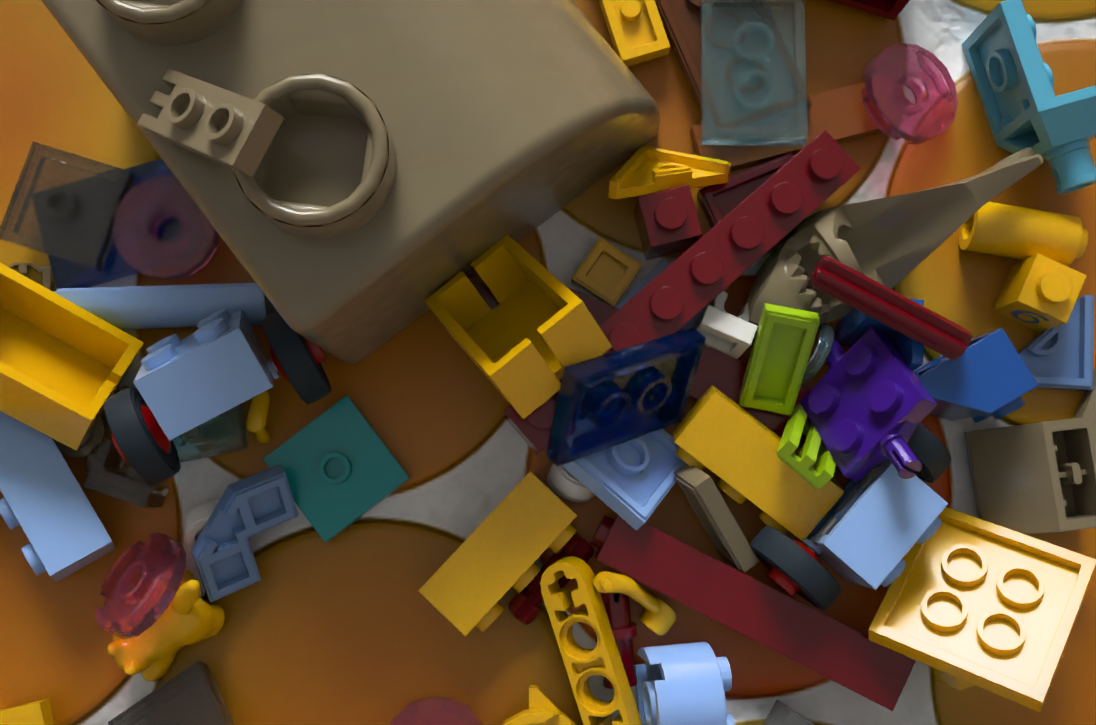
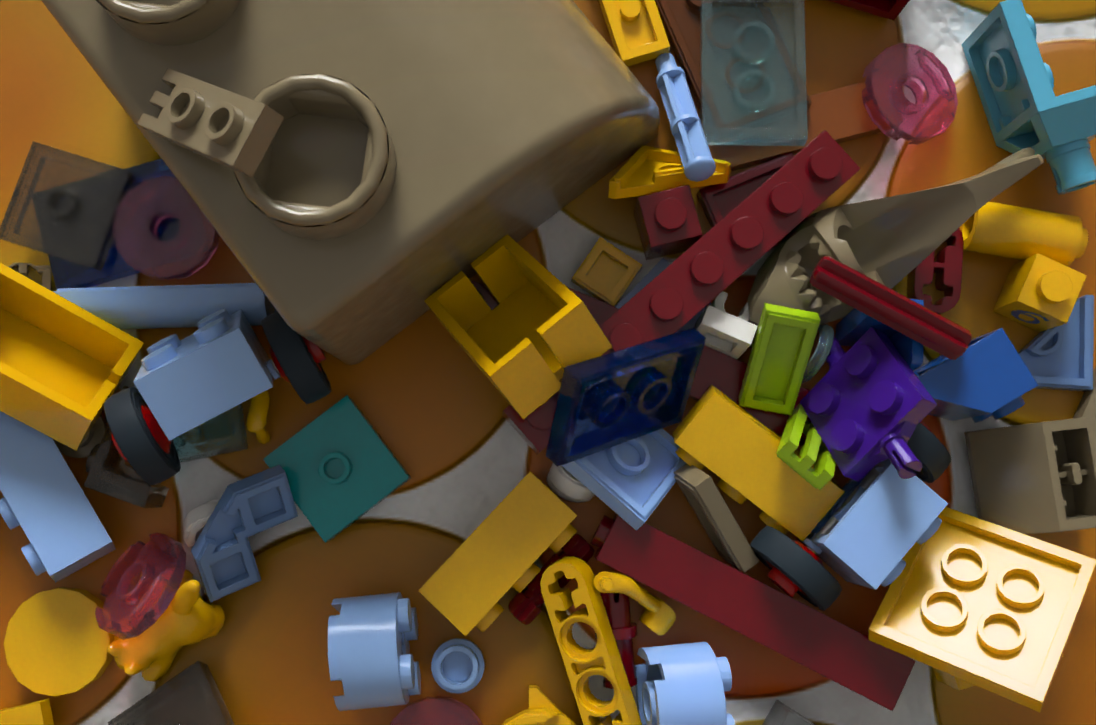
none -> yellow tile [4,587,116,697]
none -> light blue brick [328,592,421,711]
none -> light blue plate [431,638,485,694]
none -> light blue piece [655,53,716,182]
none -> dark red beam [906,228,964,315]

